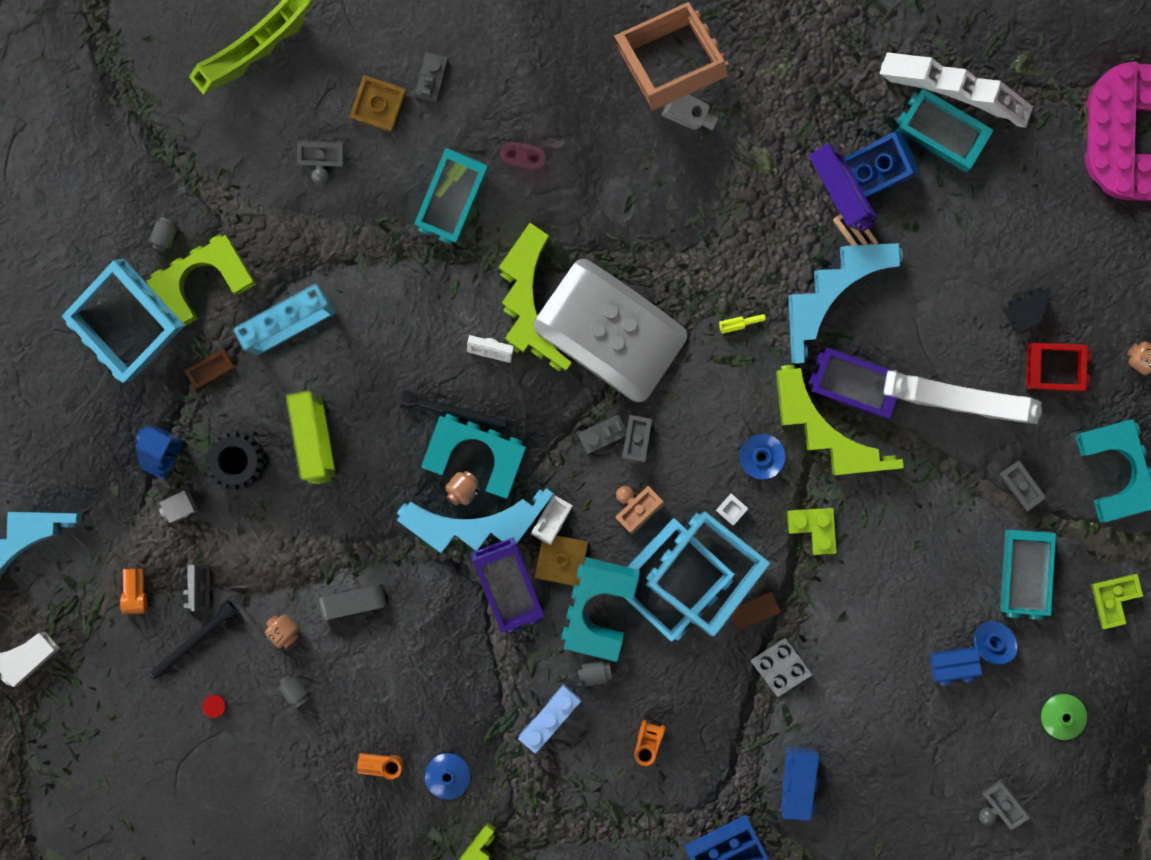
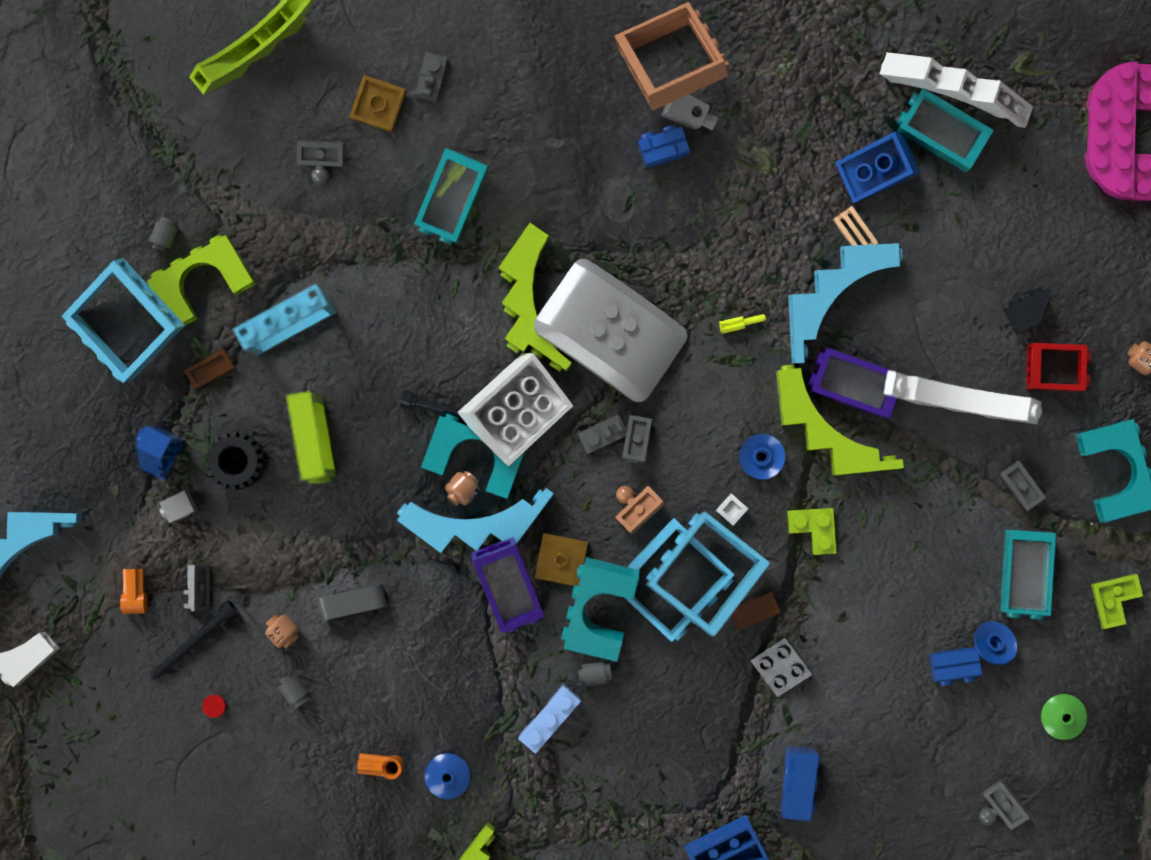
white plate [467,335,514,363] -> none
clear pink plate [500,142,545,170] -> none
white plate [530,495,573,546] -> none
orange piece [634,719,665,766] -> none
dark purple window [809,143,878,231] -> none
none -> white slope [458,353,573,466]
none -> blue brick [638,125,690,169]

